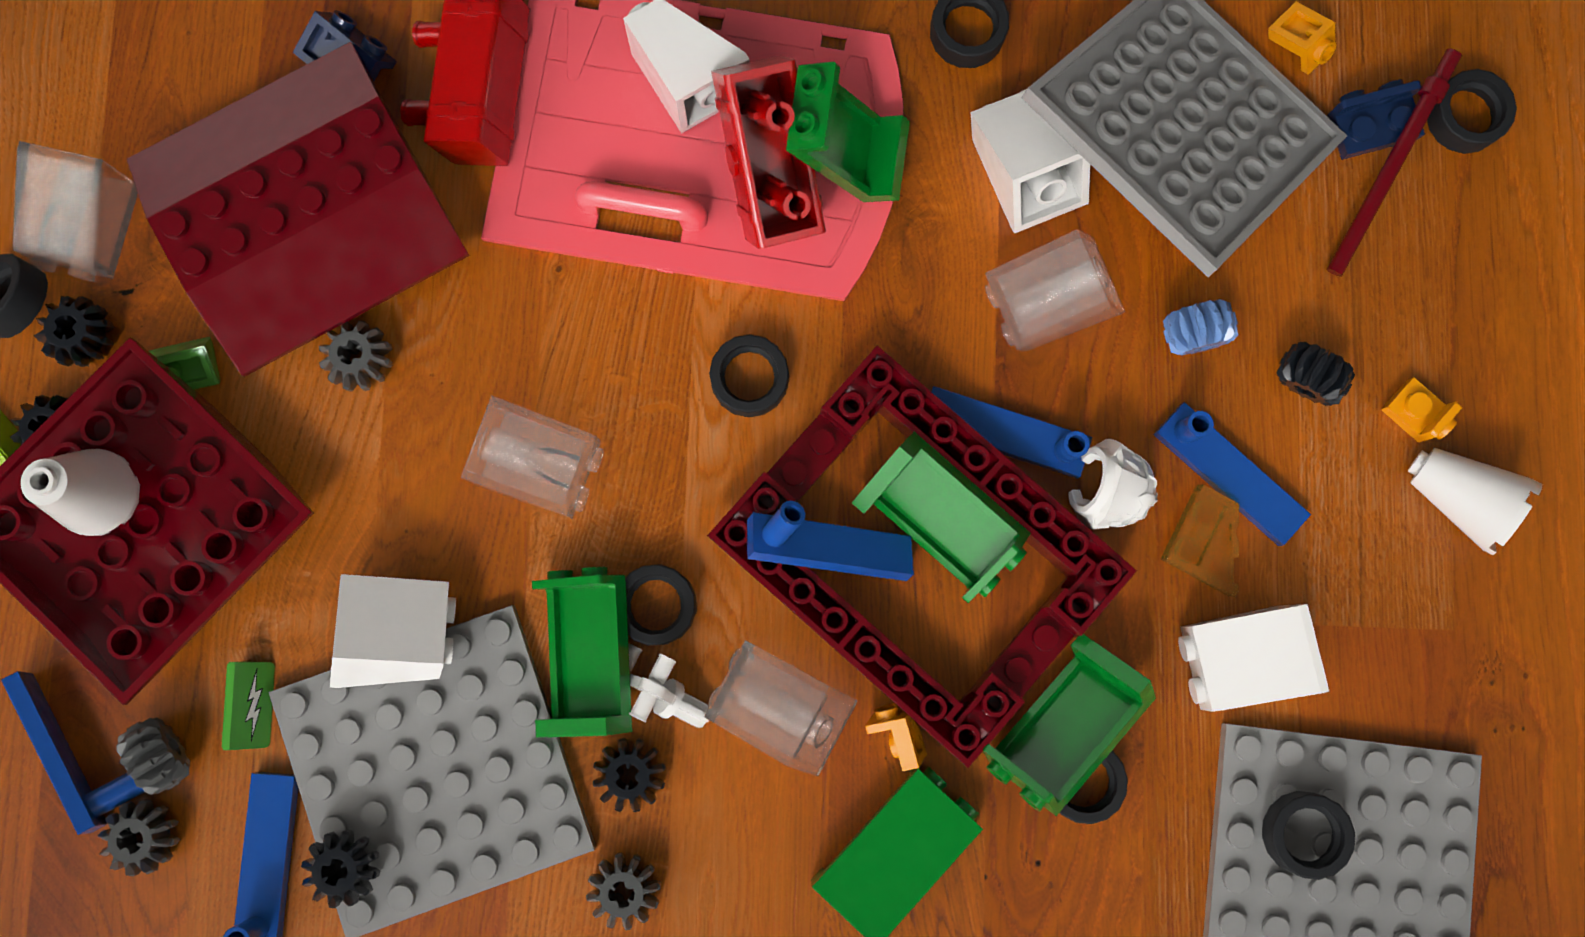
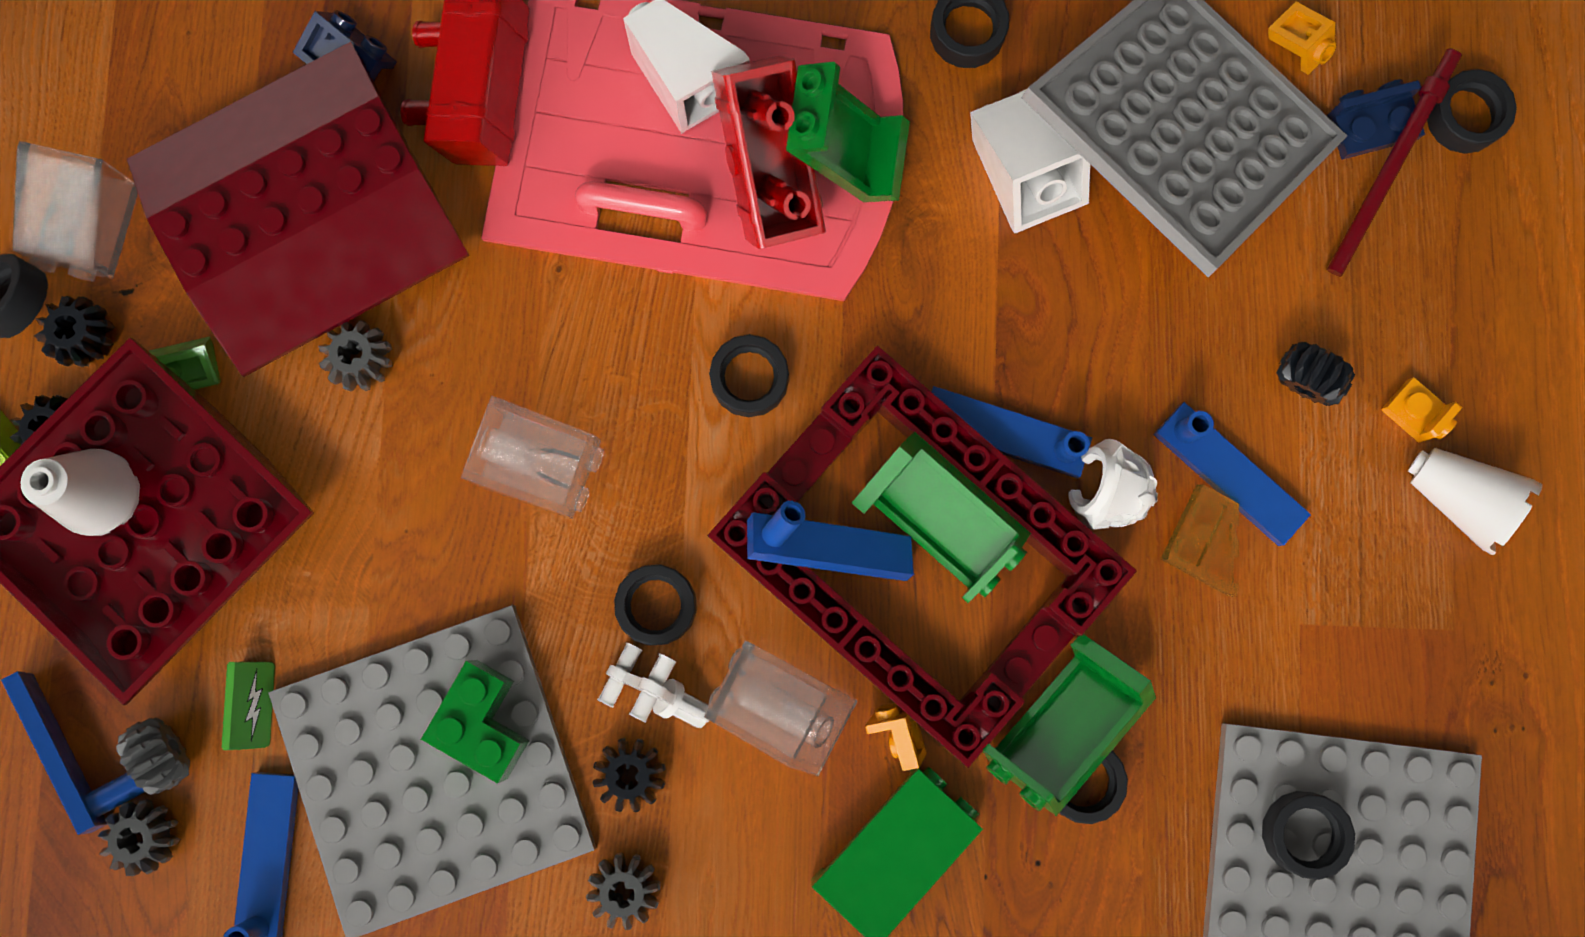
black gear [301,830,381,908] -> none
white slope [330,574,456,688] -> none
green panel [532,567,632,738] -> none
clear slope [985,229,1125,351] -> none
medium blue gear [1163,299,1239,356] -> none
white slope [1178,604,1329,712] -> none
none -> green brick [420,660,530,784]

